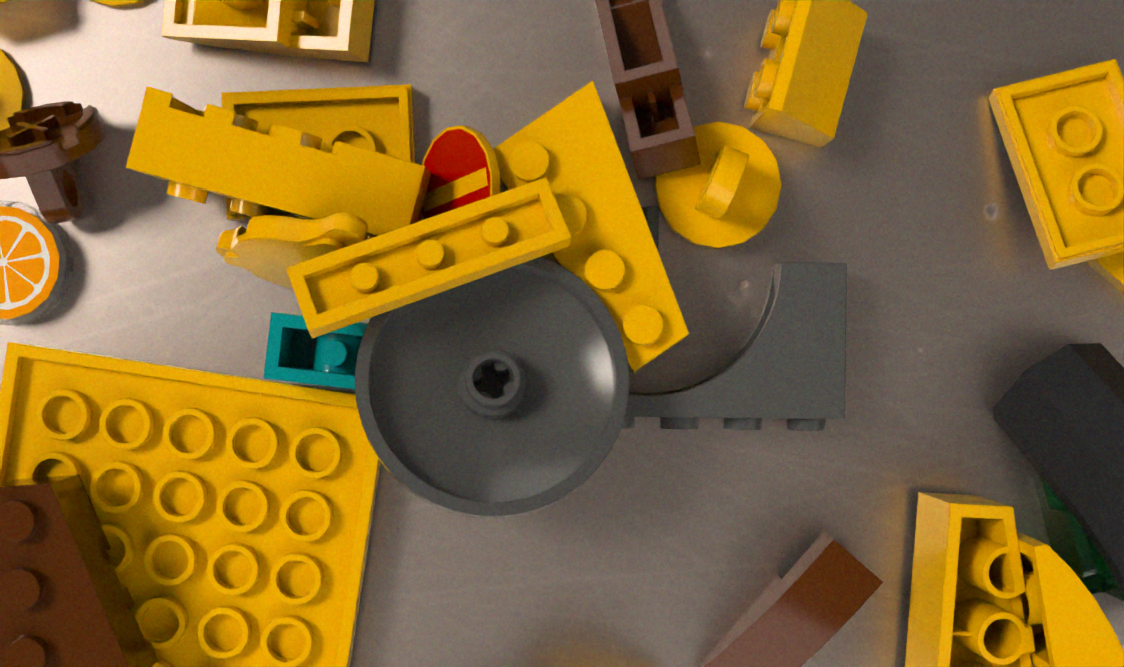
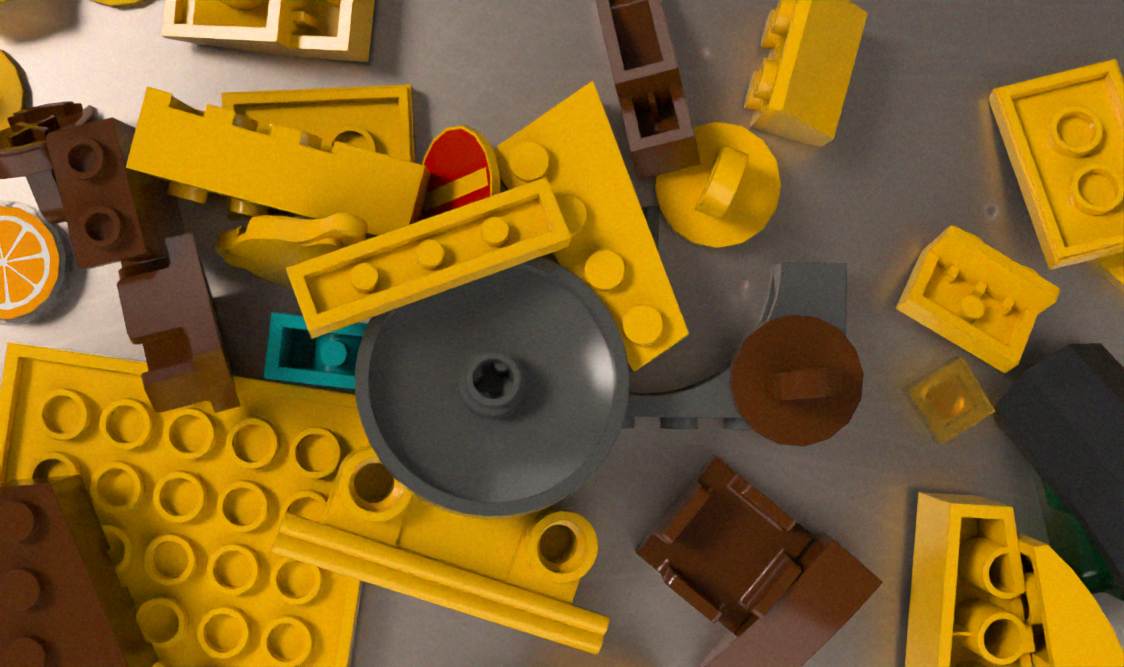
none -> reddish brown panel [46,117,186,269]
none -> reddish brown panel [117,232,240,413]
none -> yellow brick [271,446,610,655]
none -> reddish brown panel [635,454,814,634]
none -> reddish brown tile [729,315,864,447]
none -> yellow bracket [895,225,1060,373]
none -> clear yellow plate [902,356,995,445]

